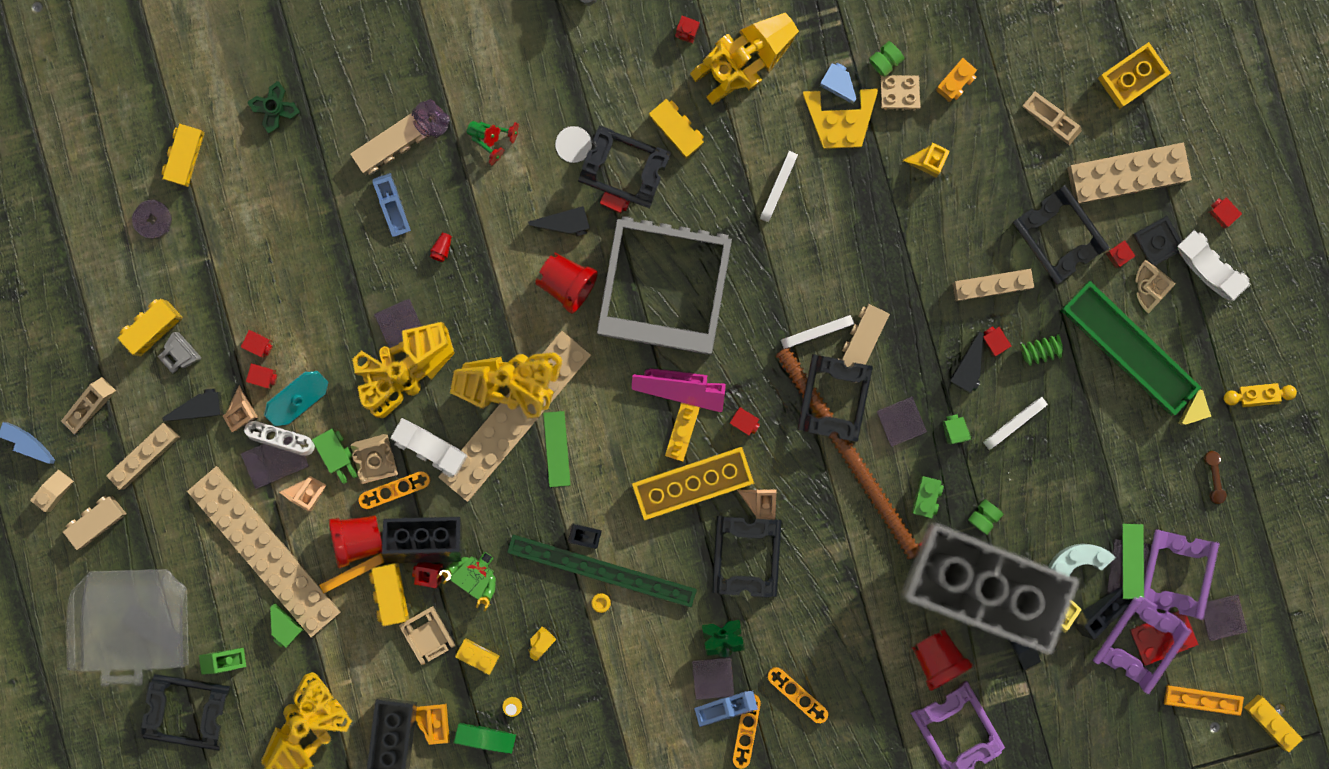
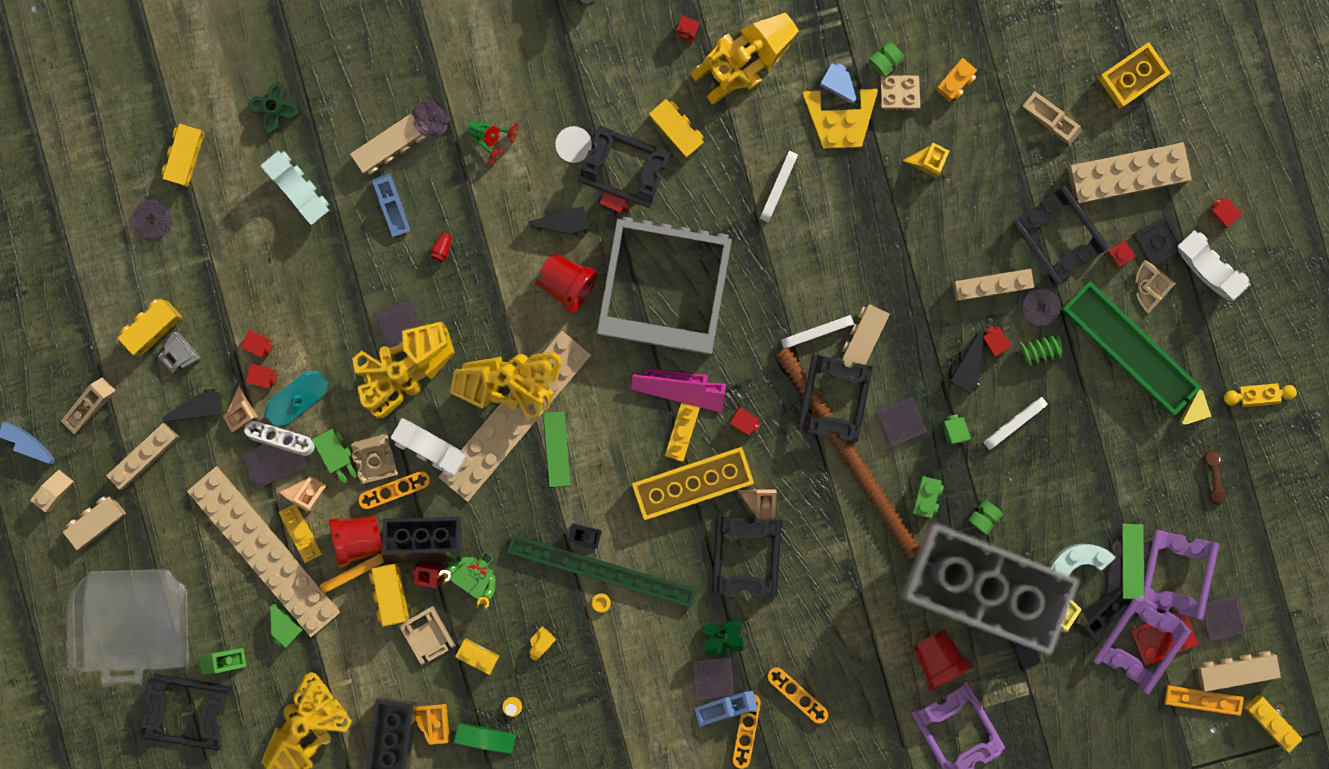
none -> light aqua brick [261,151,329,225]
none -> yellow plate [279,504,323,563]
none -> clear purple plate [1021,288,1061,327]
none -> tan brick [1197,651,1281,692]

